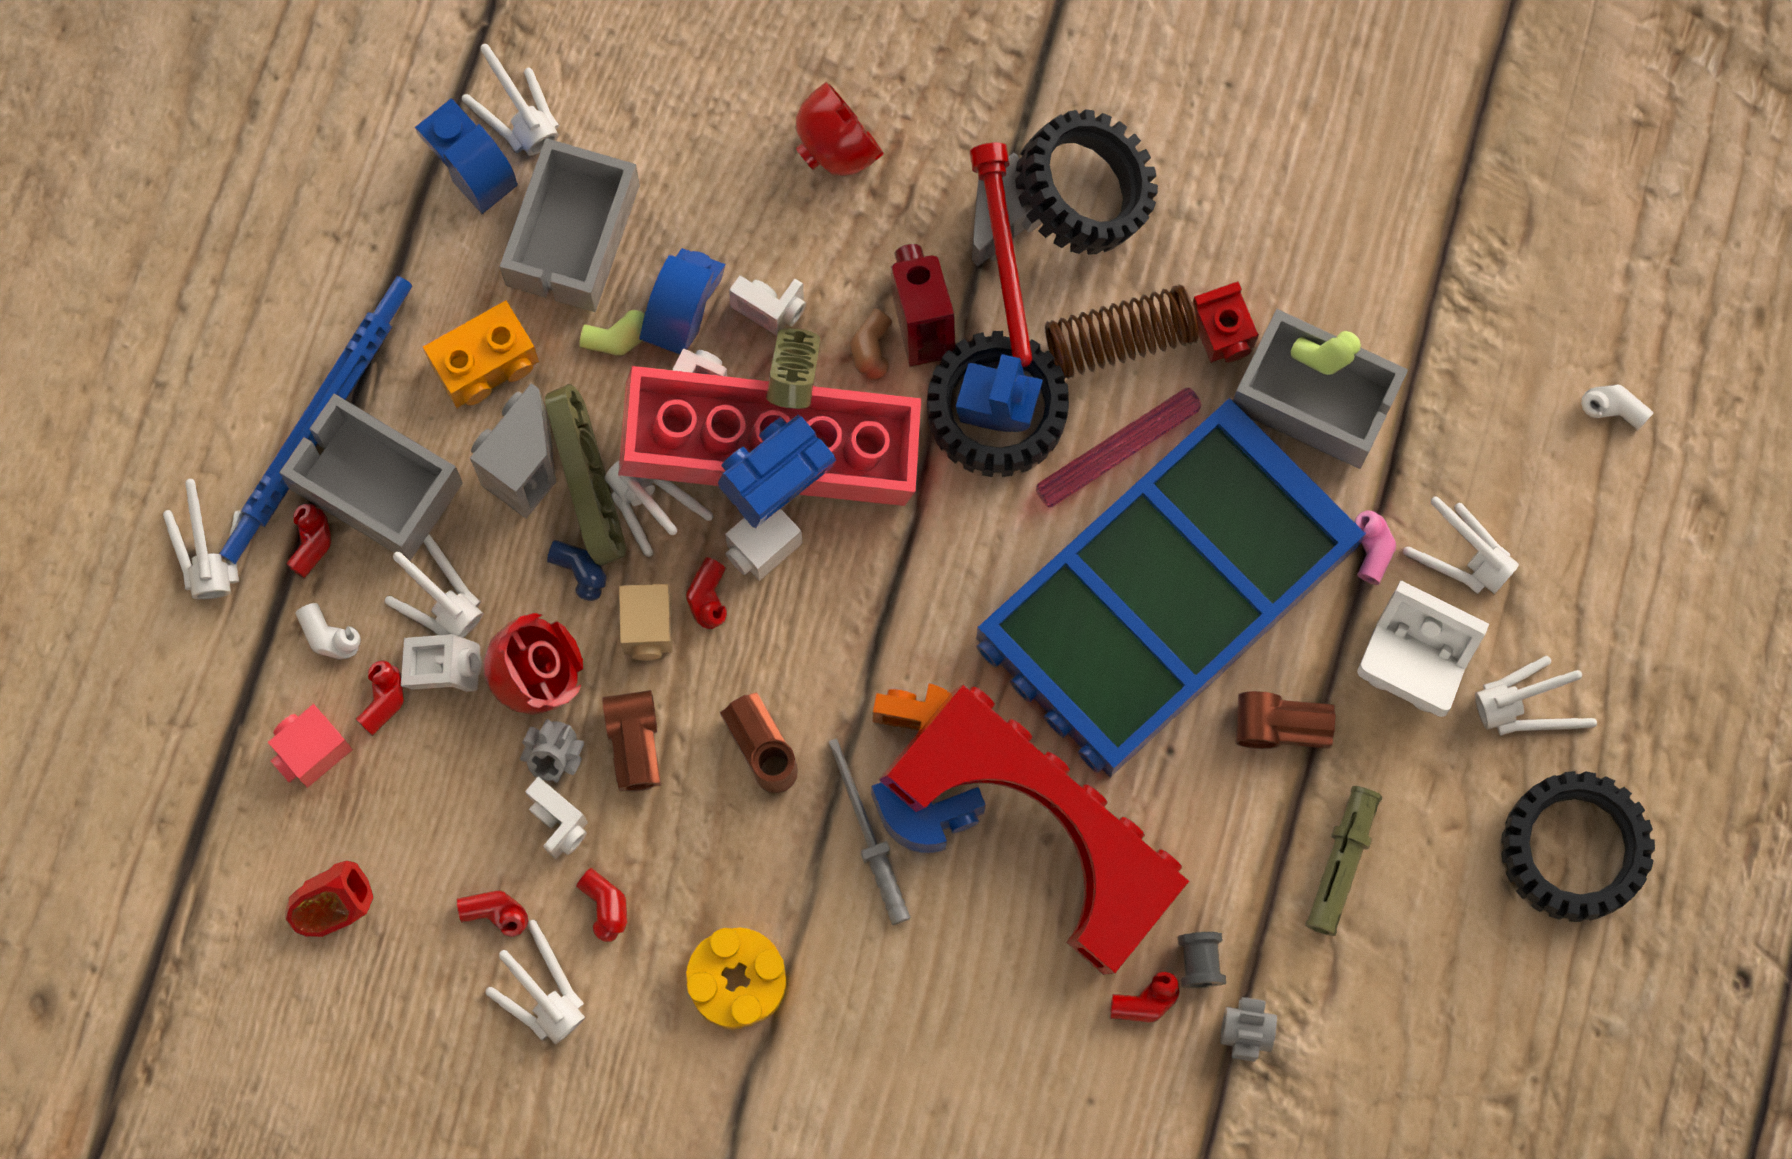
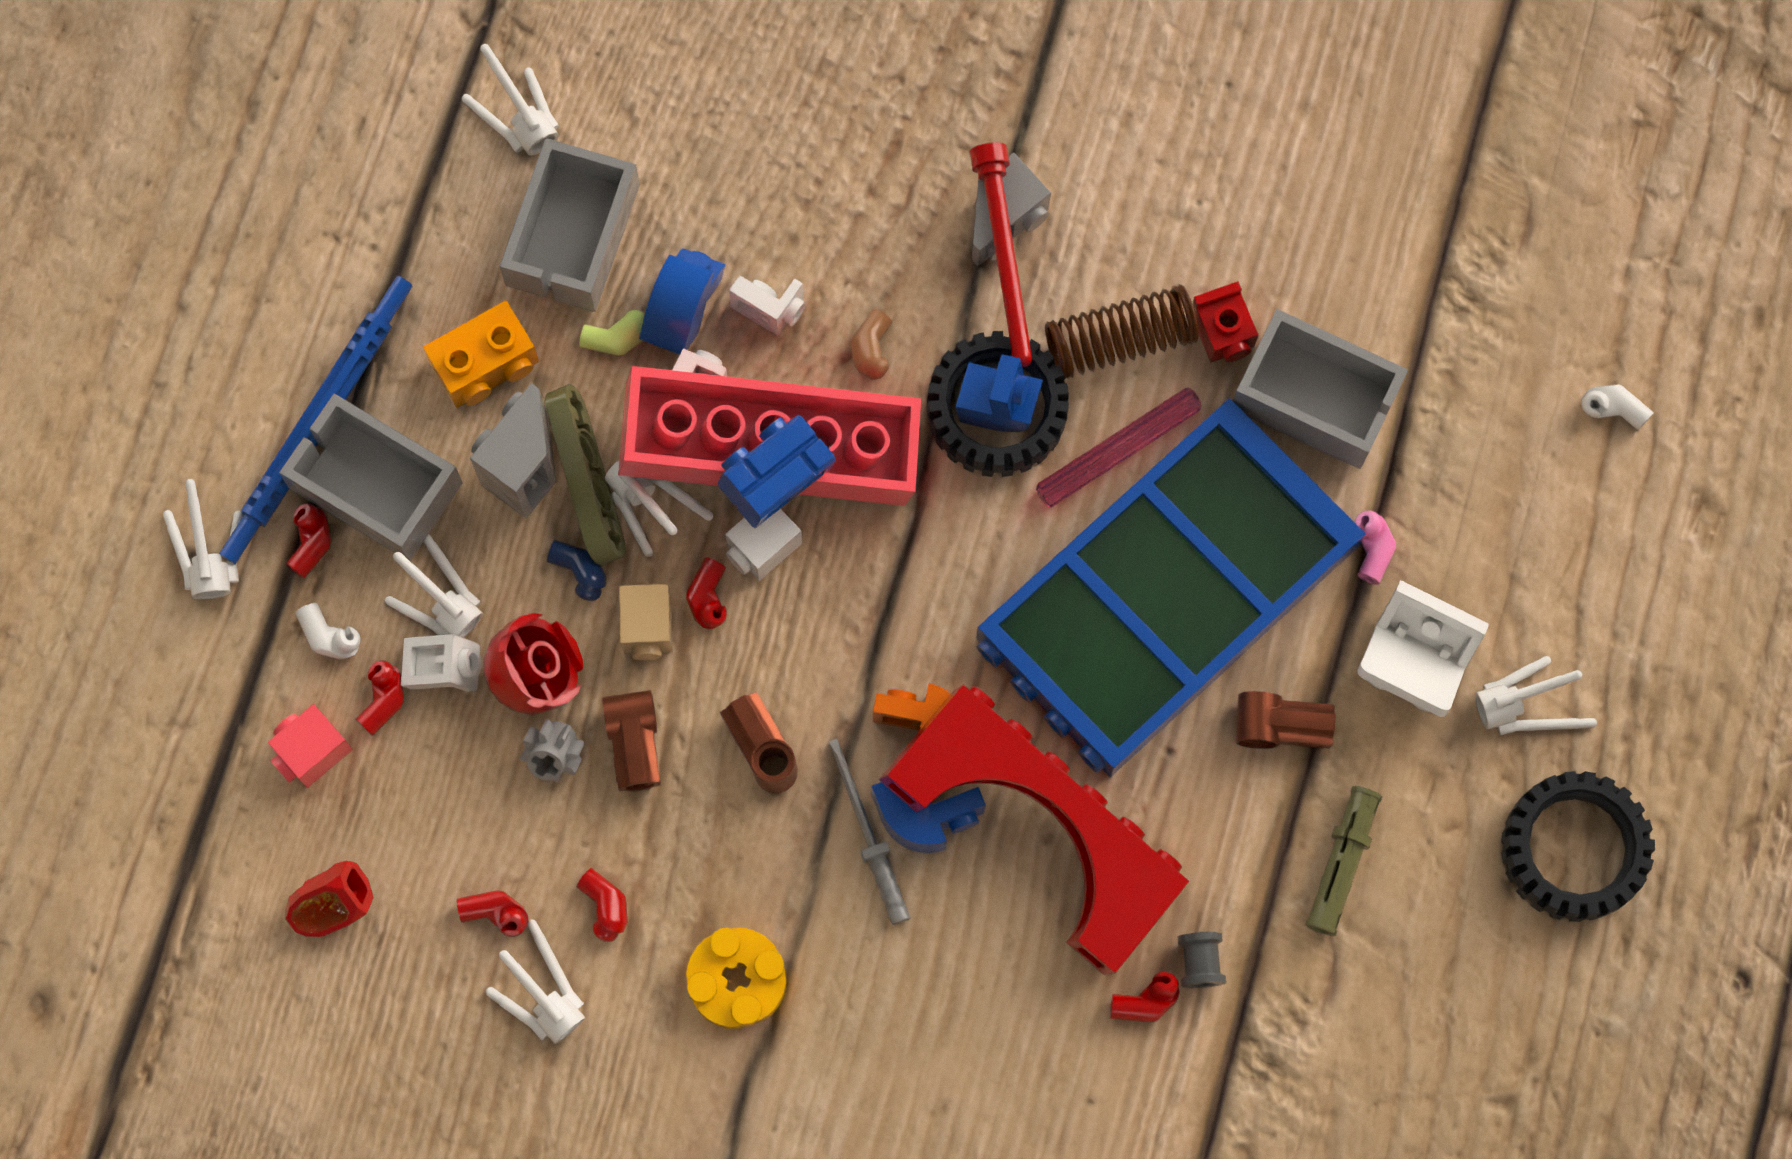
blue brick [415,98,518,214] -> none
white bracket [525,777,588,859] -> none
olive beam [766,328,821,409] -> none
red cylinder [795,81,884,177] -> none
dark red torso [891,244,955,367] -> none
black tyre [1015,109,1158,255] -> none
light grey gear [1220,997,1277,1062] -> none
yellowish green arm [1291,331,1361,375] -> none
white plant [1403,497,1519,594] -> none

